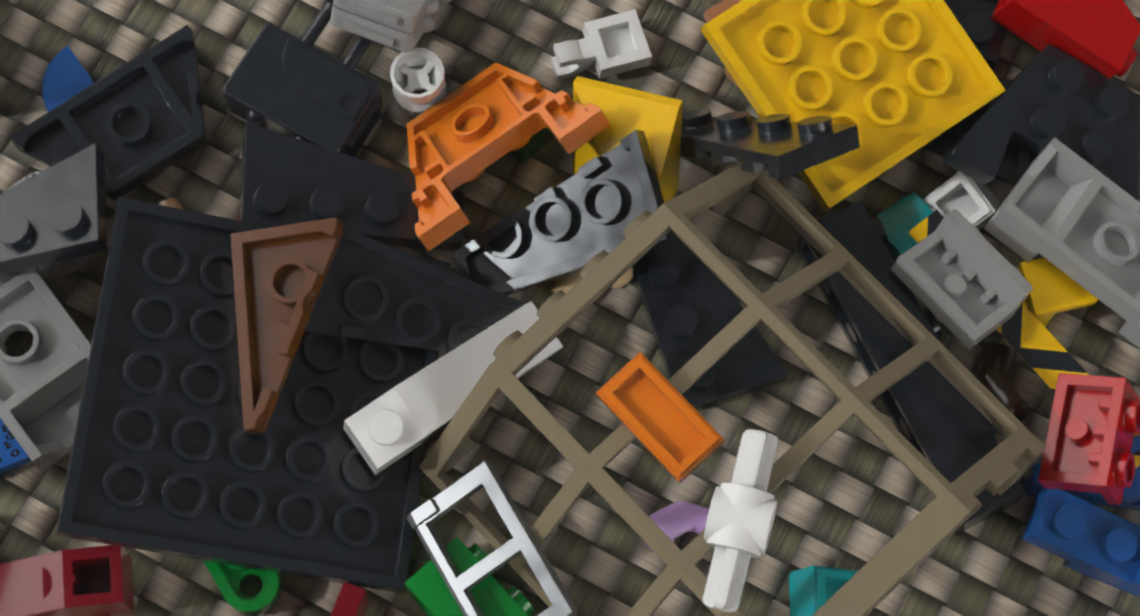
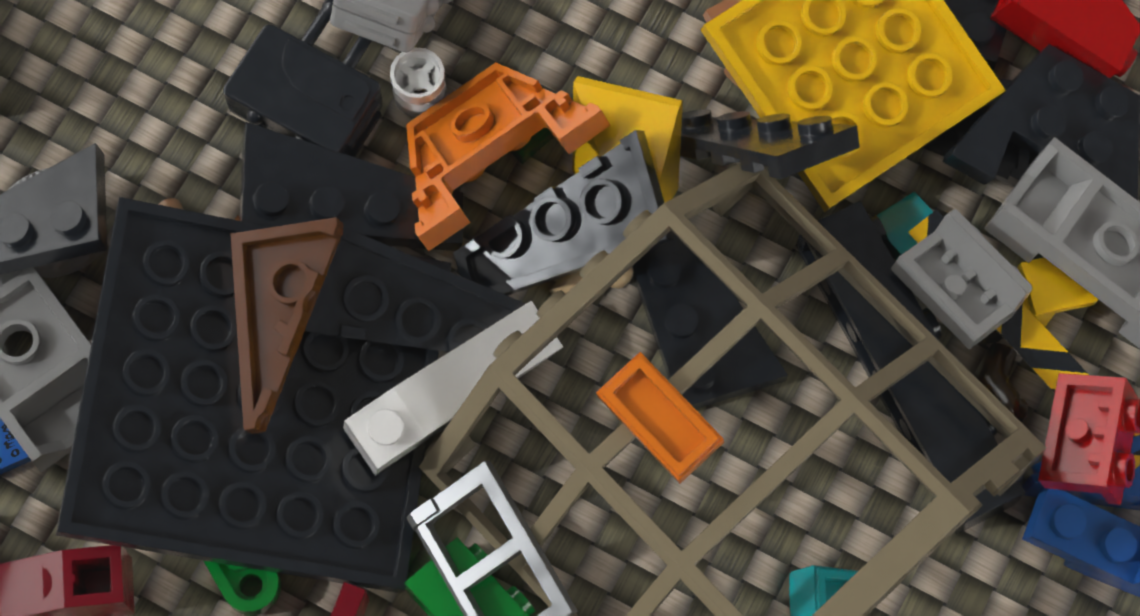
black wing [10,25,207,201] -> none
blue tile [42,45,94,112] -> none
white plate [551,9,652,81] -> none
lavender arm [643,501,709,552] -> none
white axle [702,429,779,612] -> none
white slope [923,171,1001,230] -> none

